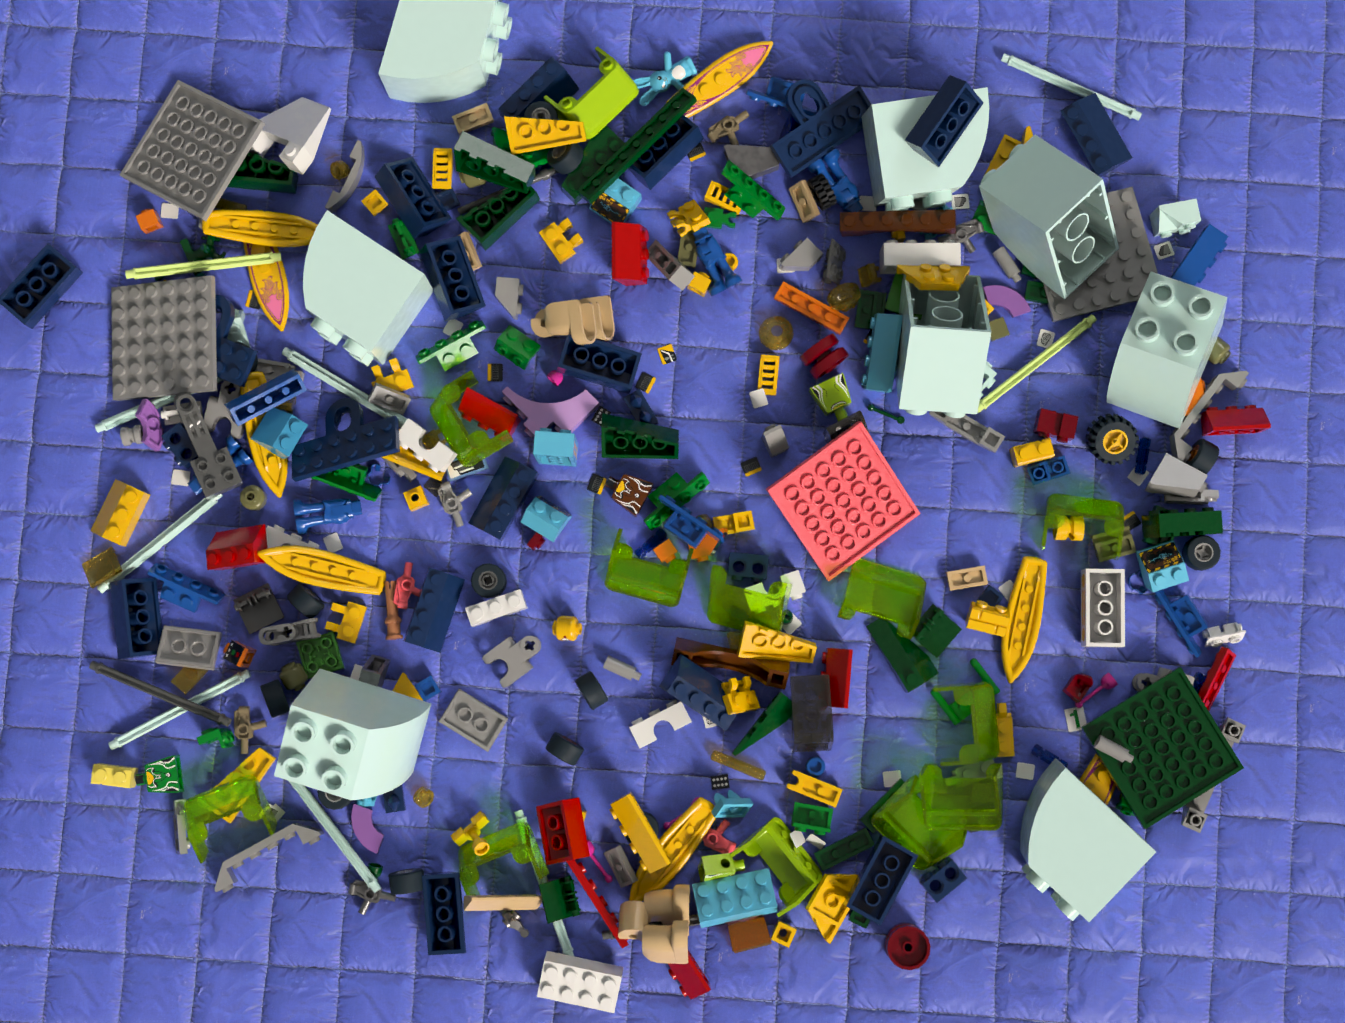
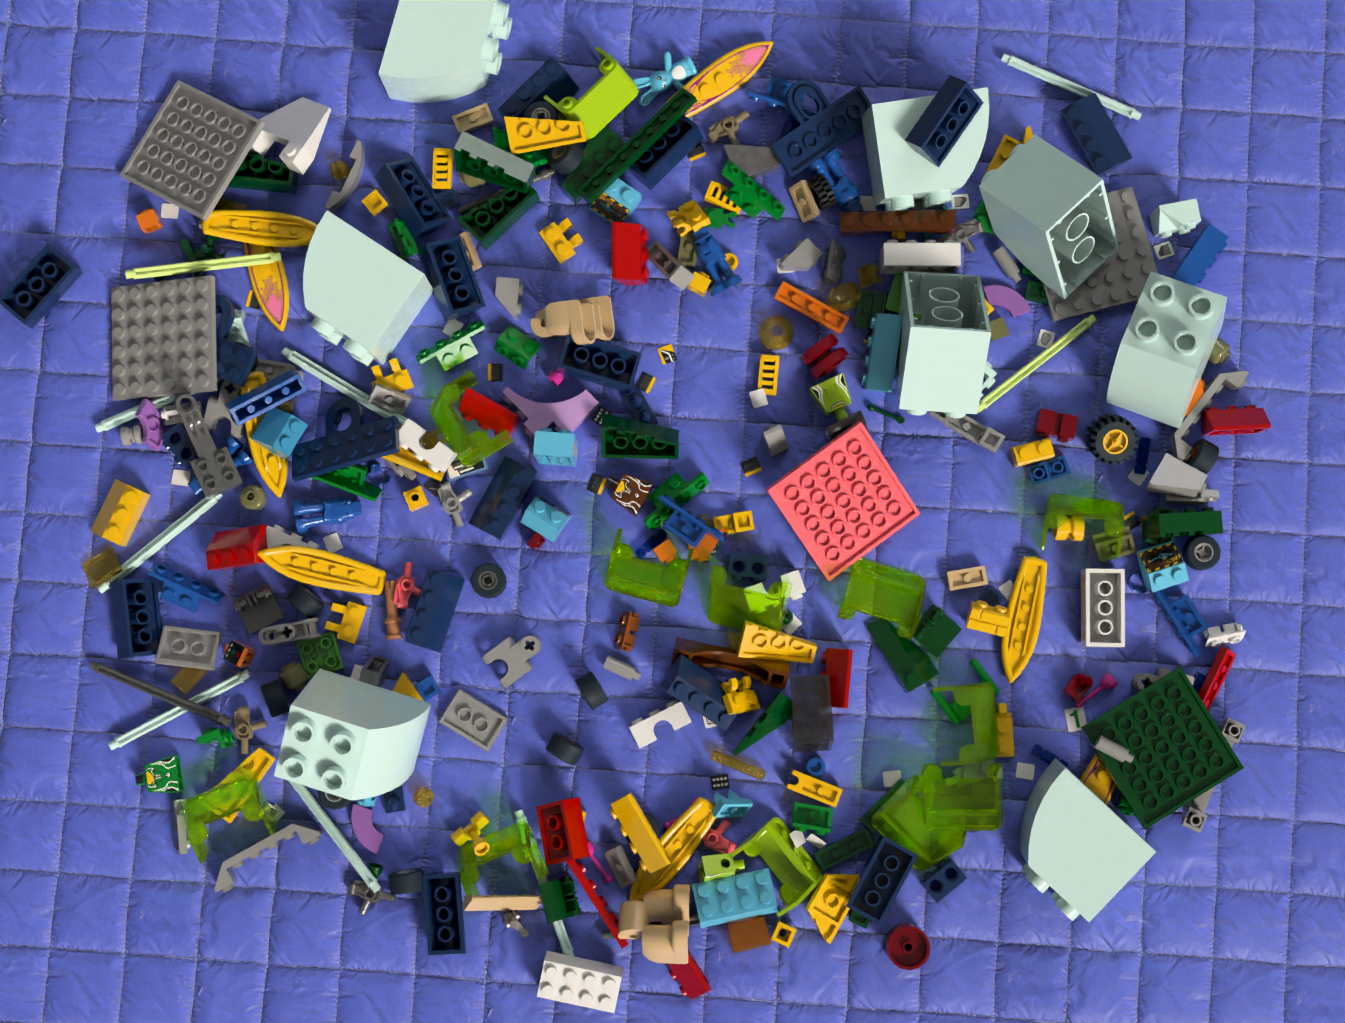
light yellow brick [91,763,138,788] -> none
white arch [465,589,528,627] -> none
yellow head [552,616,582,641] -> none
yellow wing [896,264,970,291] -> none
none -> dark orange hinge [614,611,640,652]

